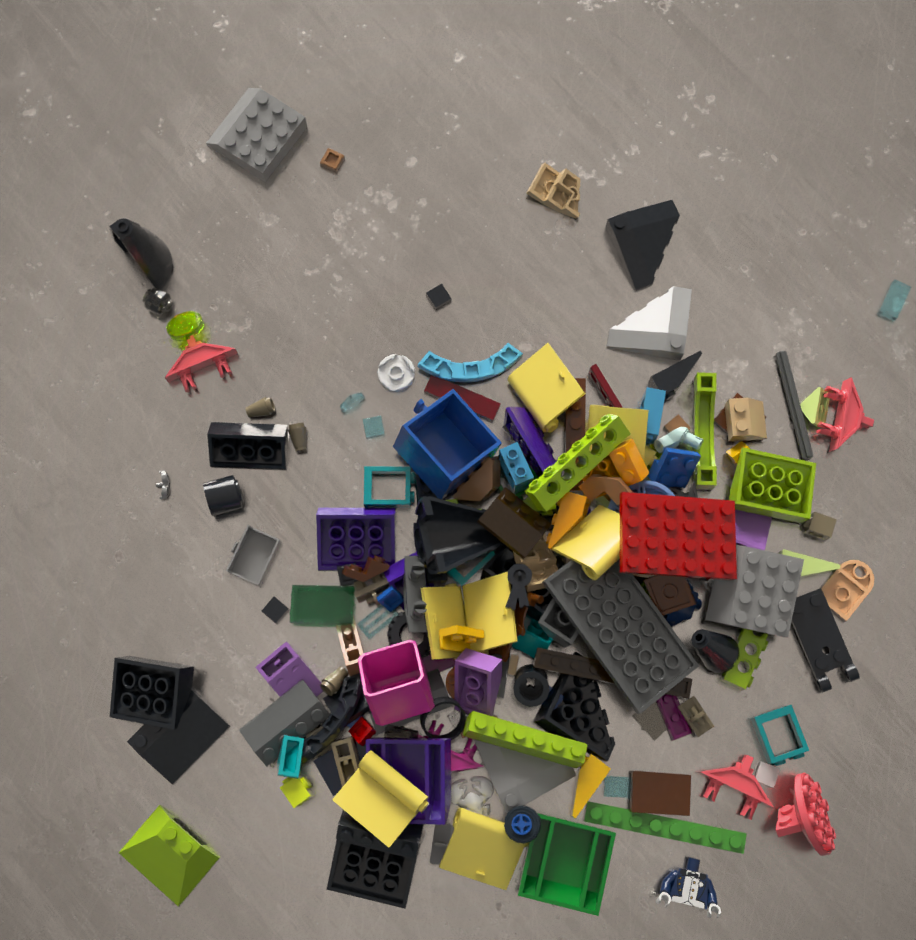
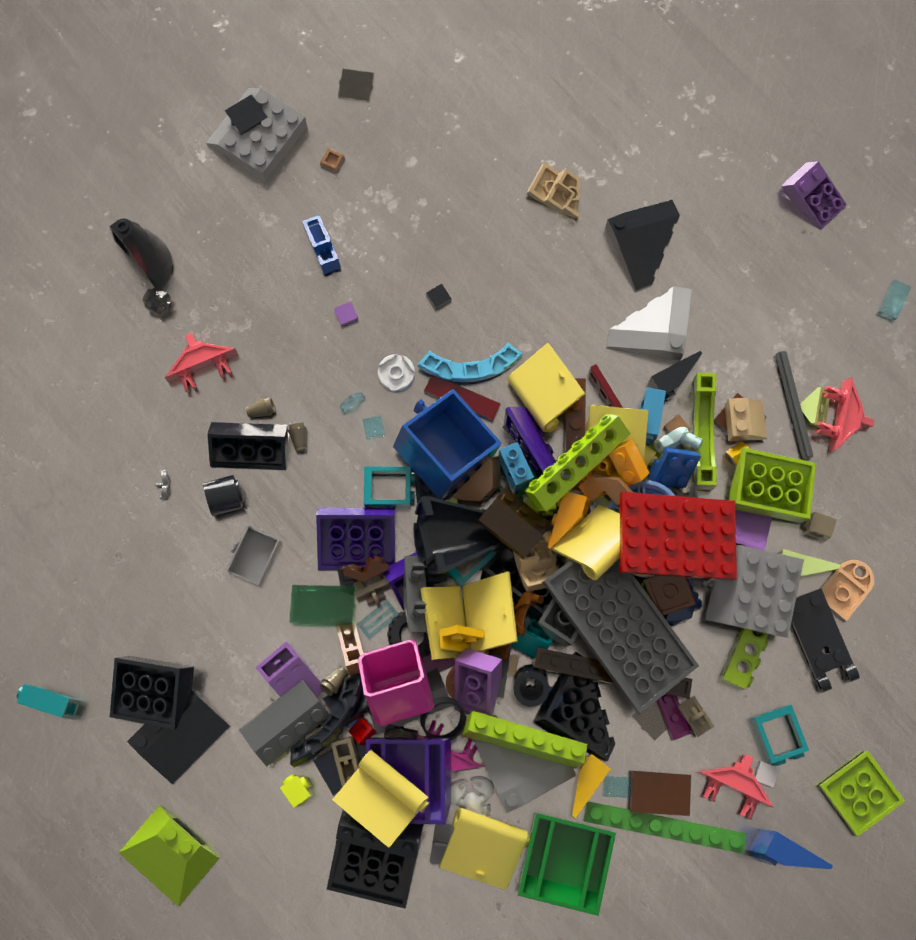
clear neon green tile [166,311,204,341] -> none
black tile [261,596,289,624] -> none
teal slope [277,735,304,779] -> none
blue tile [377,585,404,612] -> none
black wheel [504,806,541,844] -> none
black piece [505,564,532,611] -> none
torso [656,857,721,918] -> none
black cone [691,629,739,673] -> none
coral bracket [776,773,836,856] -> none
none -> teal window [16,684,80,720]
none -> black piece [225,94,267,135]
none -> blue slope [302,215,341,274]
none -> medium lavender tile [334,301,358,327]
none -> clear smoke piece [338,69,374,101]
none -> blue slope [748,829,833,869]
none -> medium lavender slope [781,161,847,229]
none -> lime plate [819,751,905,837]

